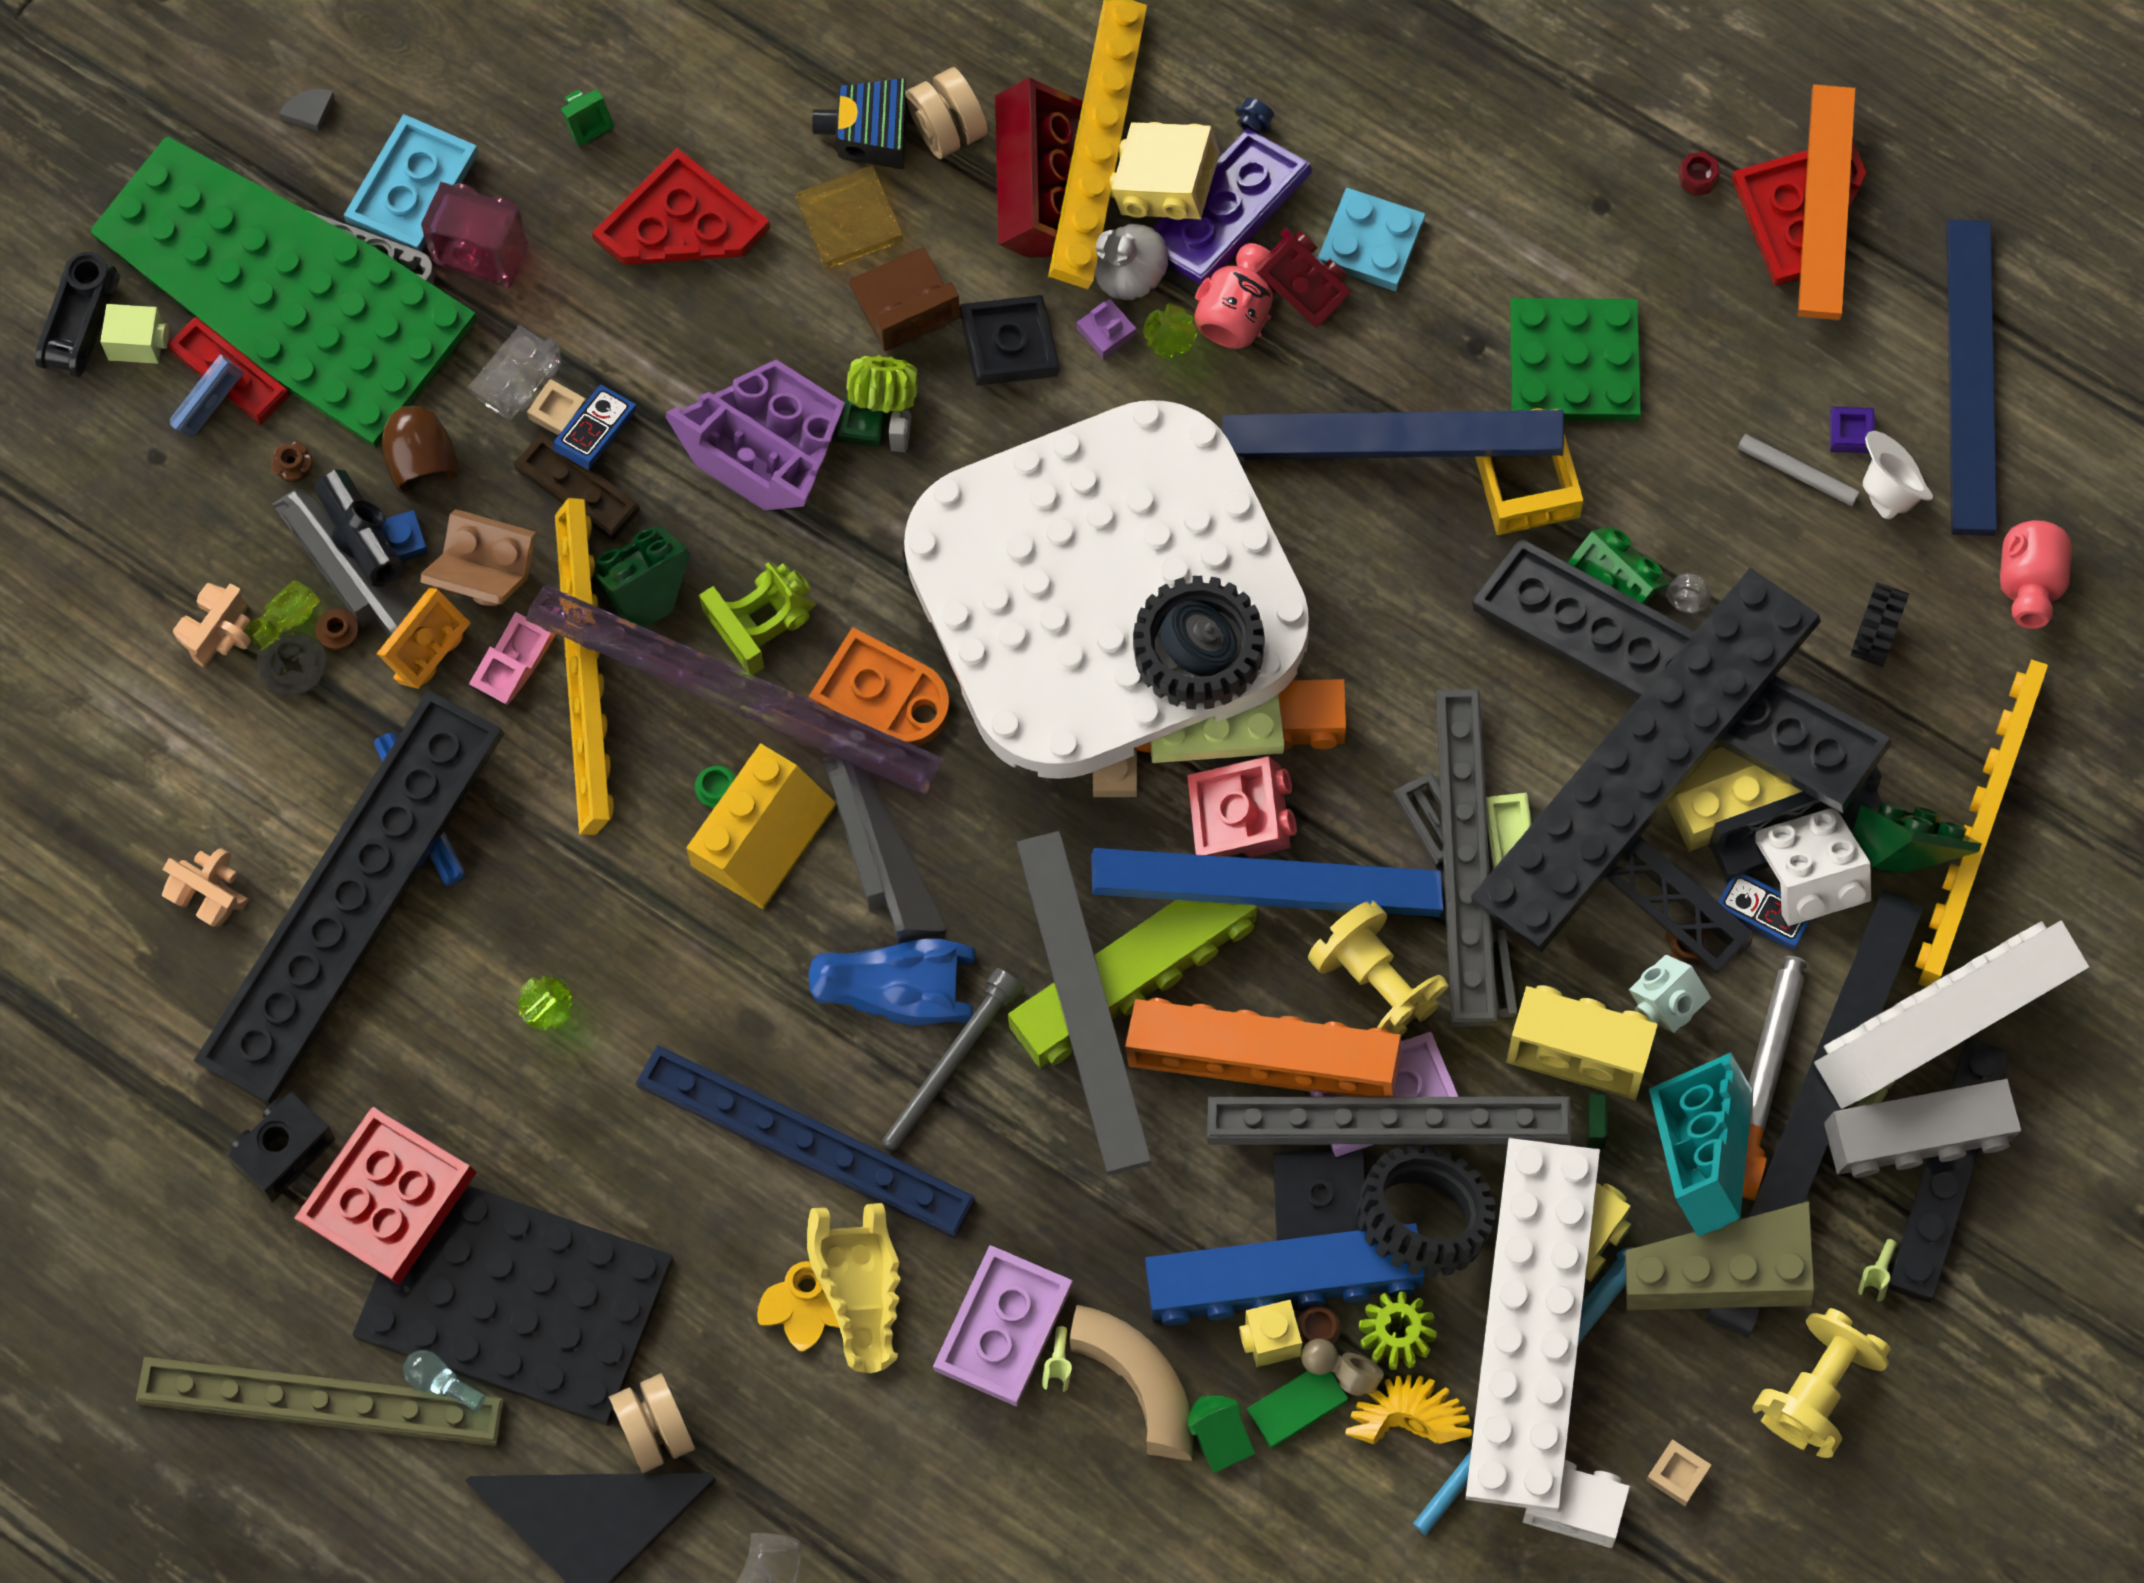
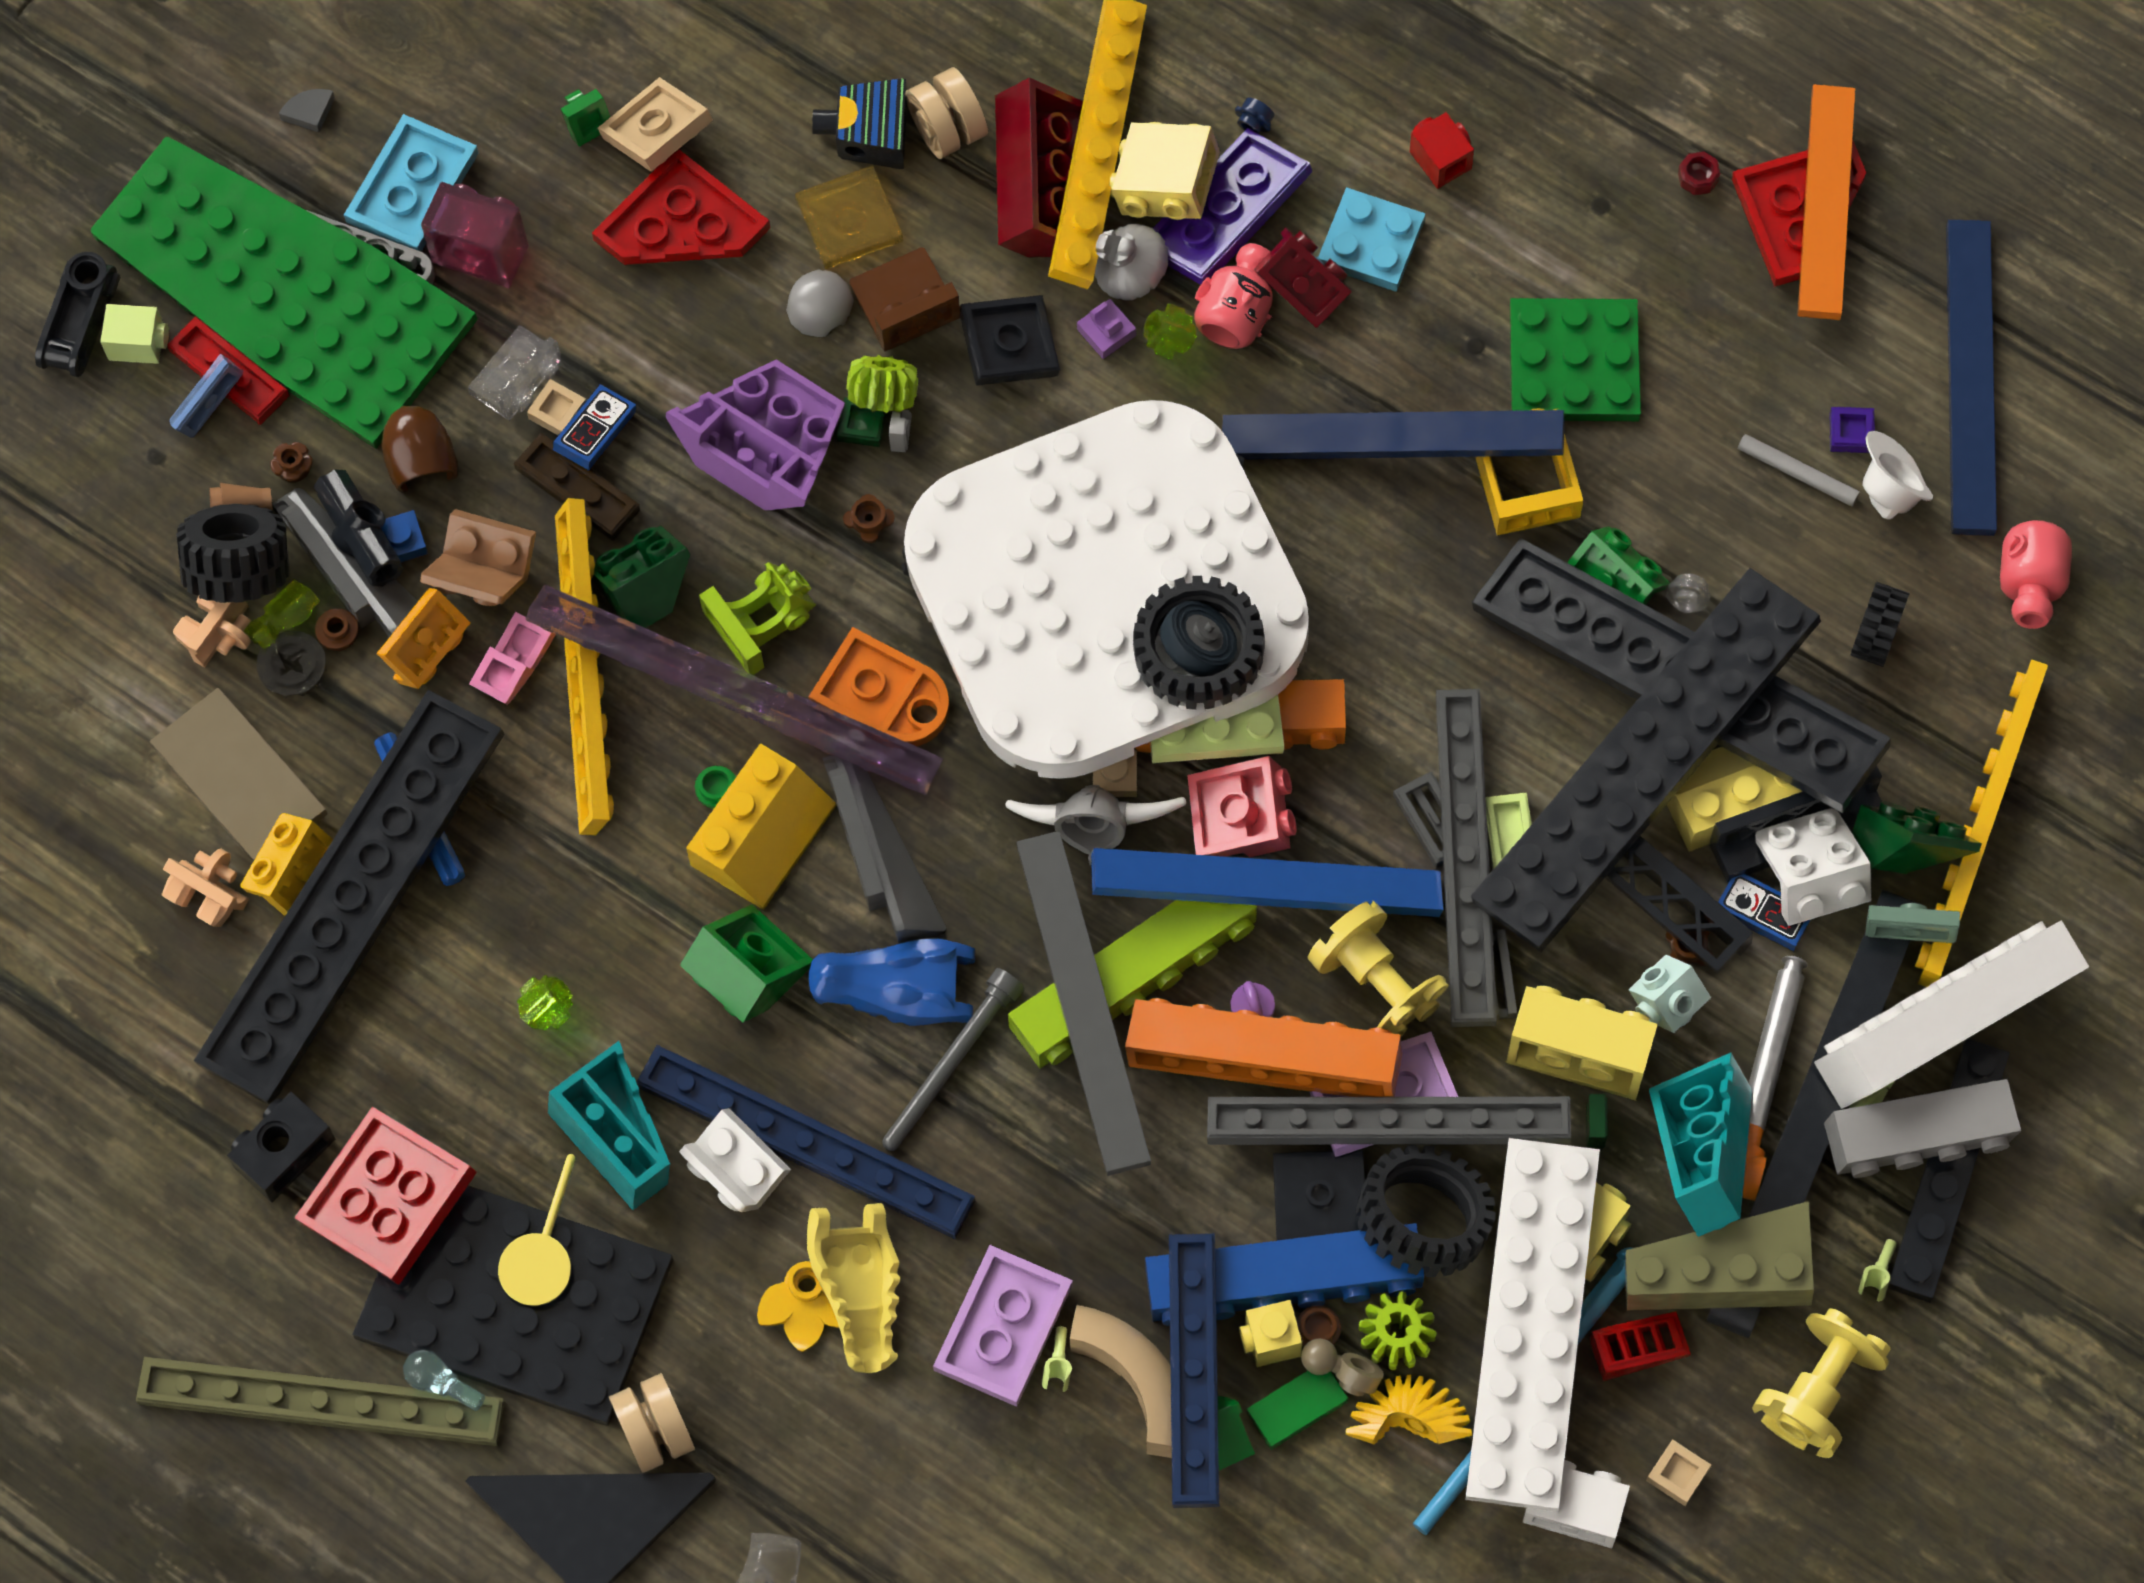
none -> dark tan tile [149,688,328,862]
none -> black tyre [176,504,289,603]
none -> medium nougat cone [209,483,272,510]
none -> yellow bracket [241,813,333,916]
none -> light yellow piece [498,1154,575,1306]
none -> teal wedge [548,1041,670,1210]
none -> tan plate [598,77,713,171]
none -> white bracket [679,1108,791,1212]
none -> green slope [680,904,813,1023]
none -> light grey hair [786,269,854,337]
none -> reddish brown plate [843,494,895,543]
none -> light grey helmet [1005,785,1186,866]
none -> dark blue tile [1169,1233,1220,1508]
none -> medium lavender tile [1230,981,1275,1017]
none -> red brick [1409,112,1474,189]
none -> red slope [1589,1311,1691,1381]
none -> sand green plate [1866,903,1960,943]

